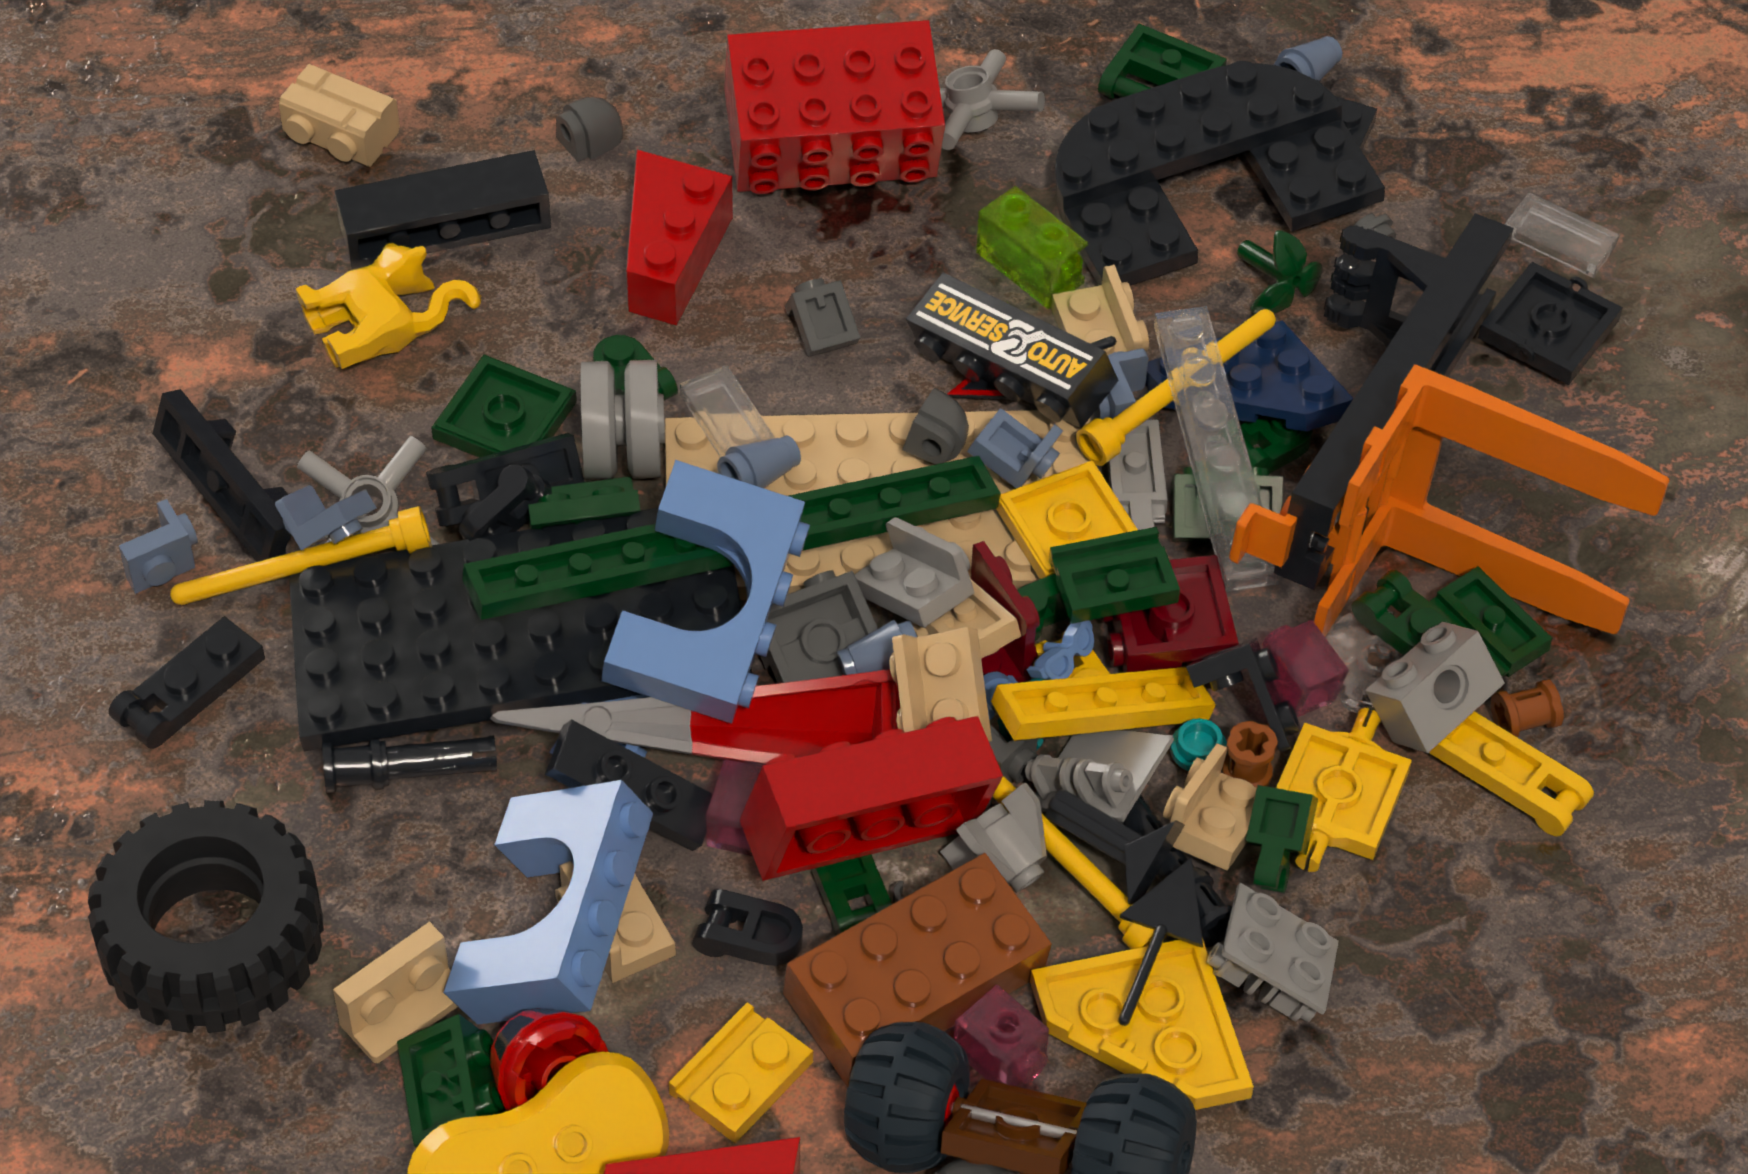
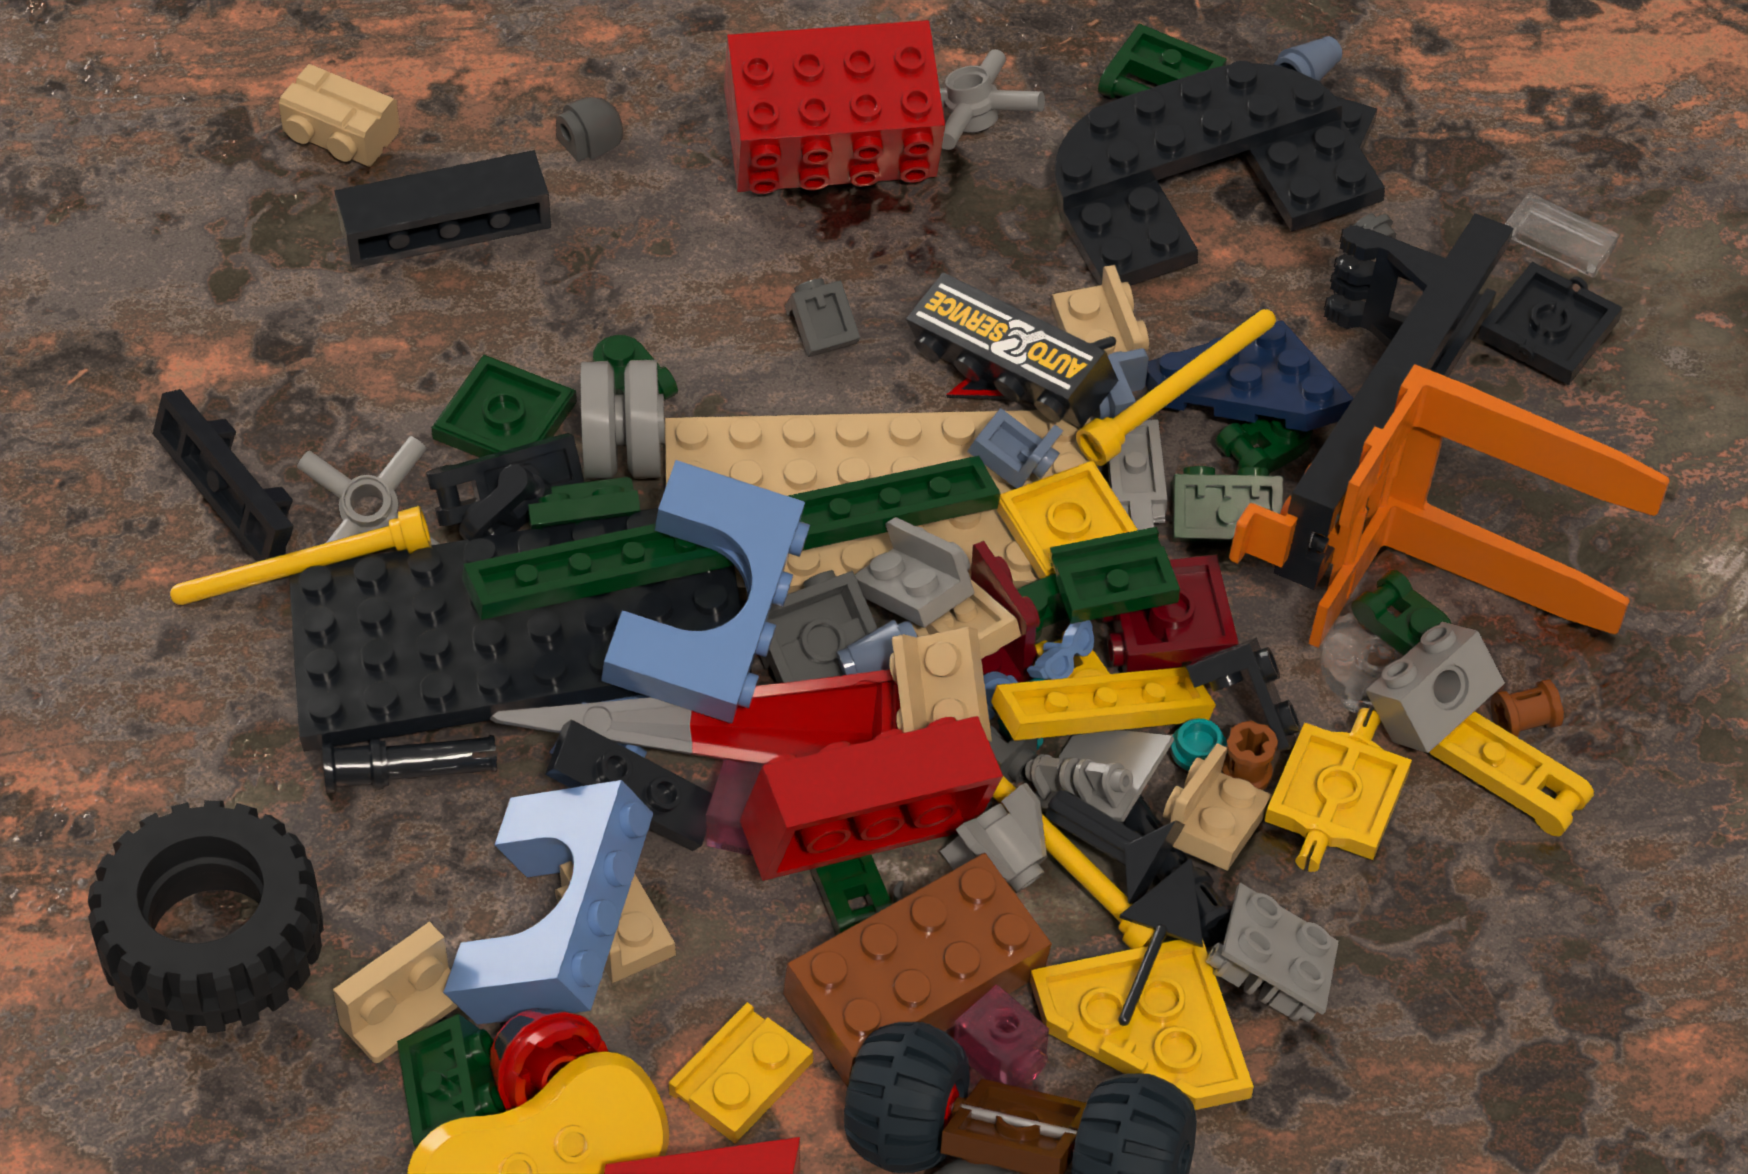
black plate [108,616,265,749] -> none
sand blue bracket [119,499,198,594] -> none
sand blue bracket [275,485,376,551] -> none
yellow animal [296,243,481,369] -> none
red wedge [626,149,733,326] -> none
clear tile [680,364,775,457] -> none
black plate [692,889,803,966] -> none
sand blue cone [717,435,801,488] -> none
dark grey piece [903,388,969,464] -> none
clear neon green hinge [976,186,1088,309] -> none
clear plate [1153,306,1280,592] -> none
dark green plant [1237,230,1322,314] -> none
dark green plate [1246,785,1318,894] -> none
clear pink brick [1262,620,1349,717] -> none
dark green plate [1429,566,1553,677] -> none

